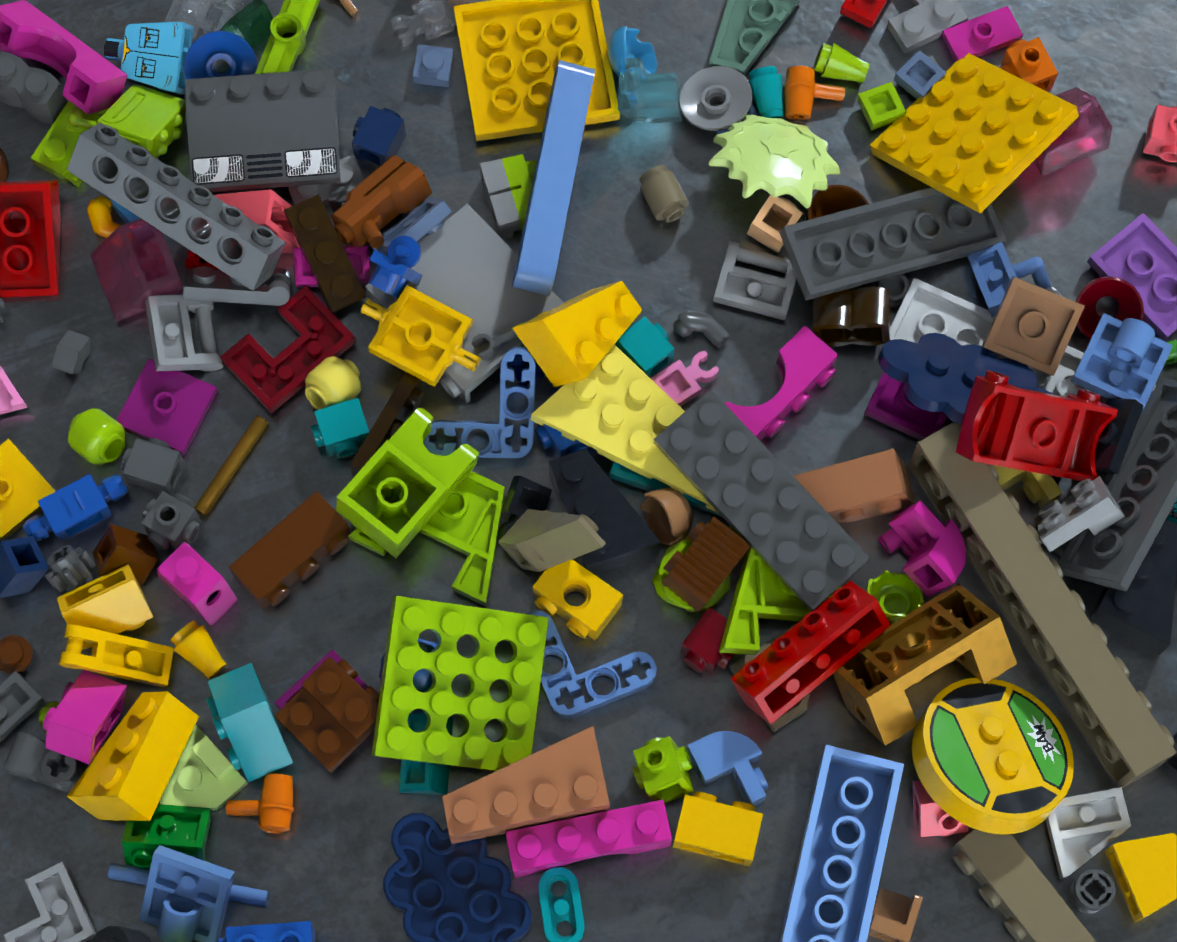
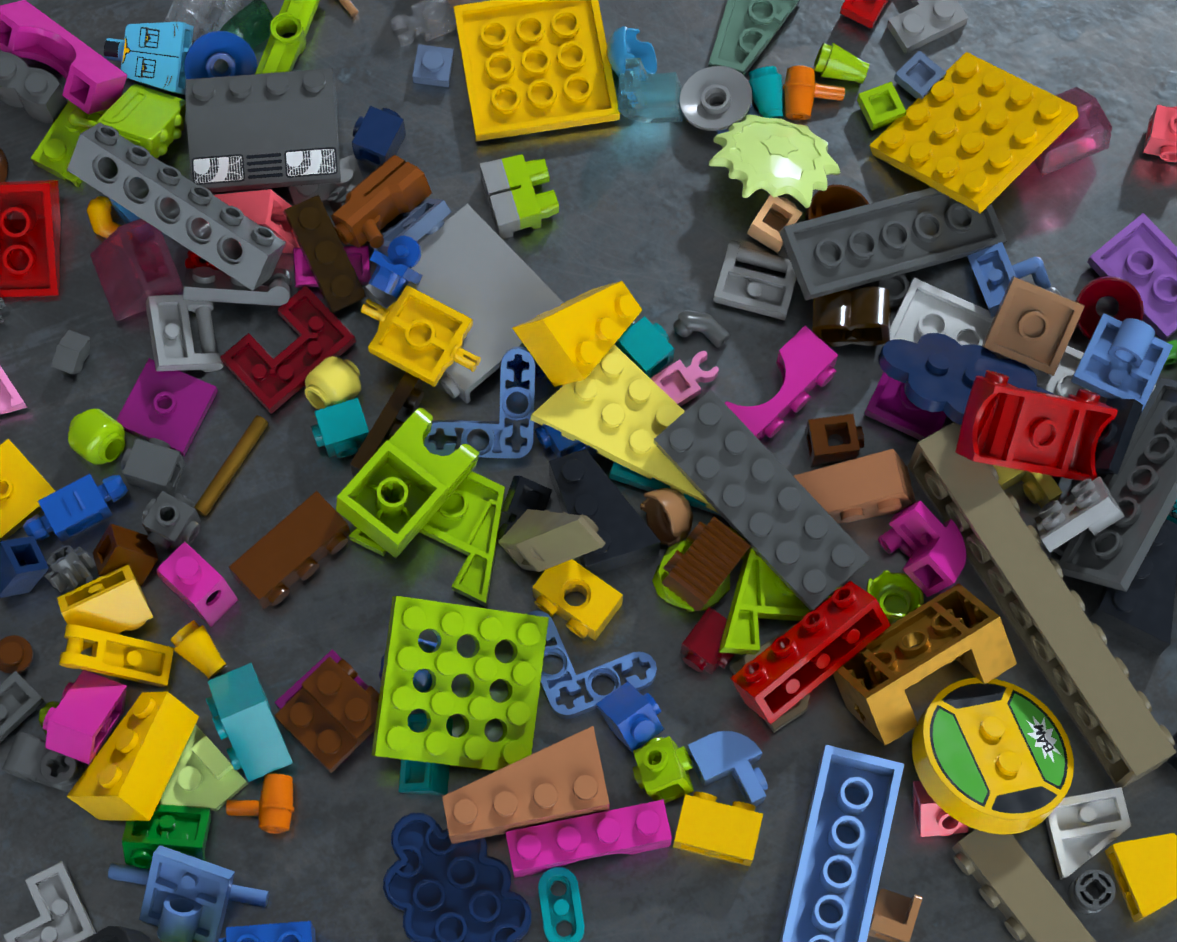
dark grey hand [472,330,519,361] -> none
medium blue beam [512,60,595,296] -> none
dark tan brick [639,165,689,222] -> none
dark pink plate [941,6,1023,62] -> none
orange brick [1000,37,1058,91] -> none
none -> blue brick [596,681,664,753]
none -> reddish brown brick [805,414,864,467]

